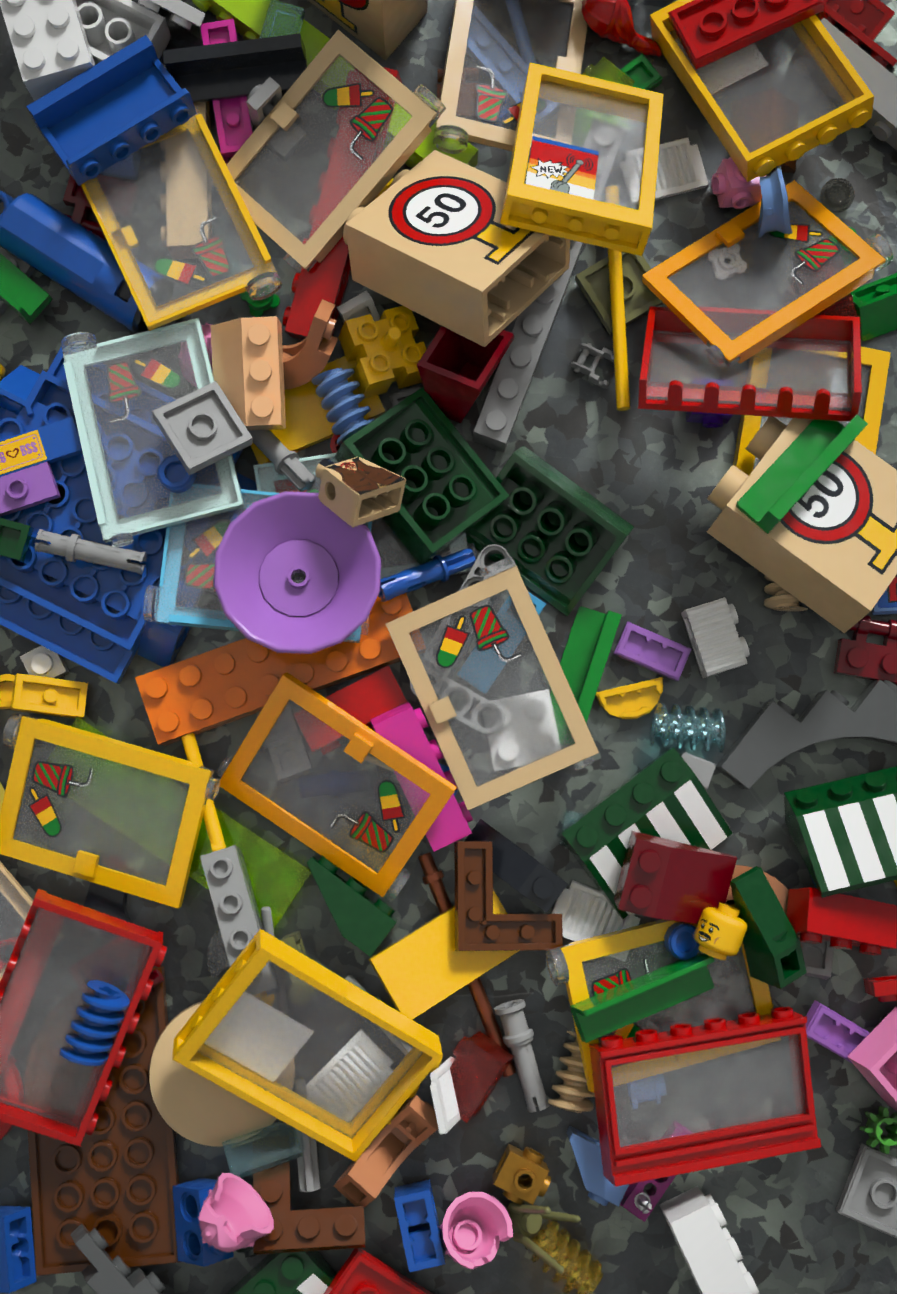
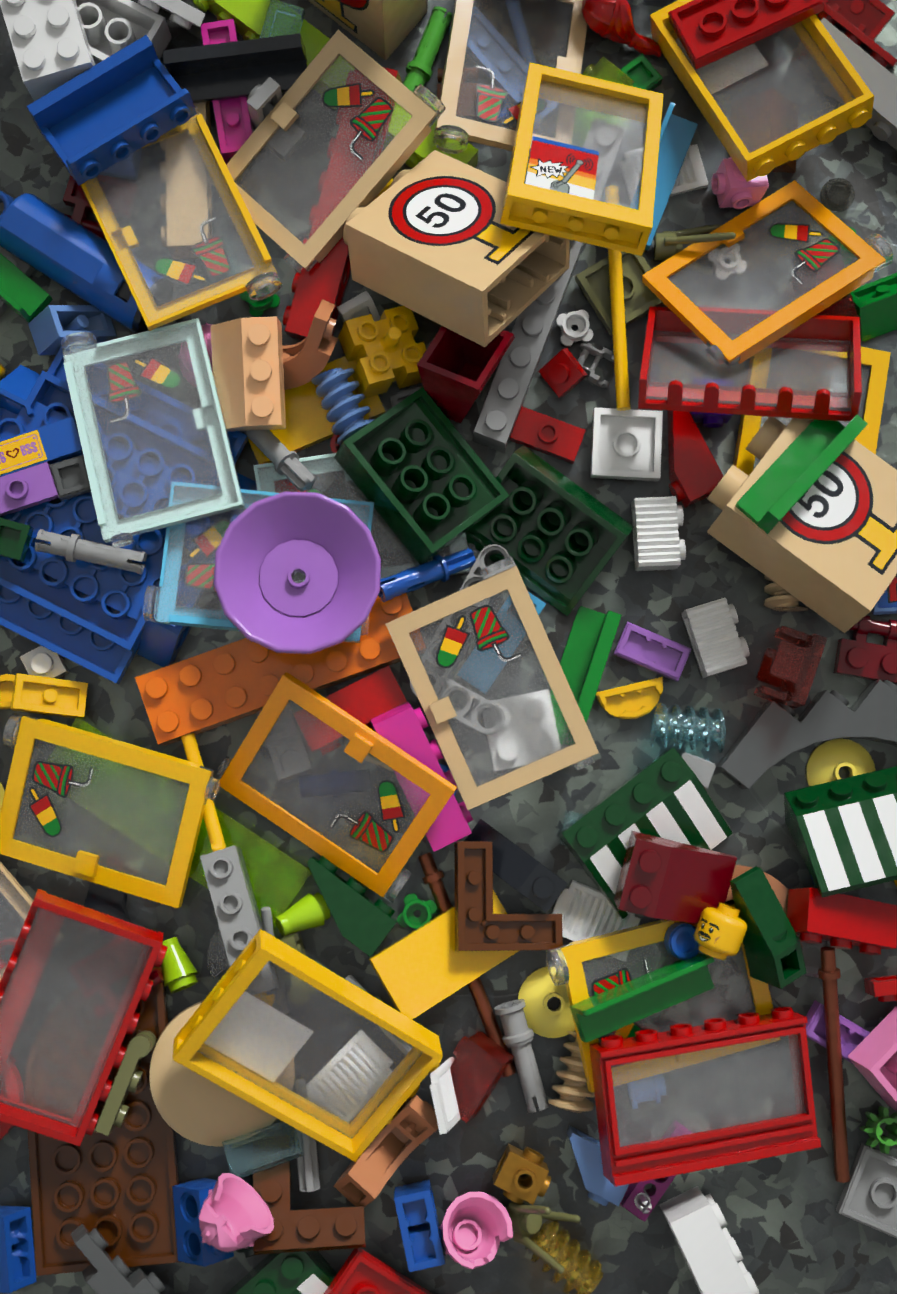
blue piece [59,980,130,1066] -> none
light grey plate [153,381,253,475] -> none
blue tile [158,455,196,493] -> none
tan torso [315,457,406,527] -> none
medium blue hat [757,166,793,239] -> none
none -> medium blue slope [28,305,116,355]
none -> dark grey tile [50,455,91,501]
none -> olive plate [94,1030,156,1136]
none -> lime cone [161,937,198,993]
none -> lime cone [275,892,331,937]
none -> green plate [397,893,437,929]
none -> bright green pin [403,6,453,97]
none -> red plate [509,406,586,464]
none -> light yellow dish [518,966,575,1038]
none -> red plate [539,348,588,398]
none -> white plate [556,309,593,346]
none -> white plate [590,407,663,481]
none -> dark azure panel [629,102,698,251]
none -> white brick [631,496,686,571]
none -> olive plant [654,224,736,277]
none -> red slope [668,410,723,508]
none -> clear red panel [754,626,828,709]
none -> light yellow dish [806,739,876,787]
none -> copper bar [818,947,850,1183]

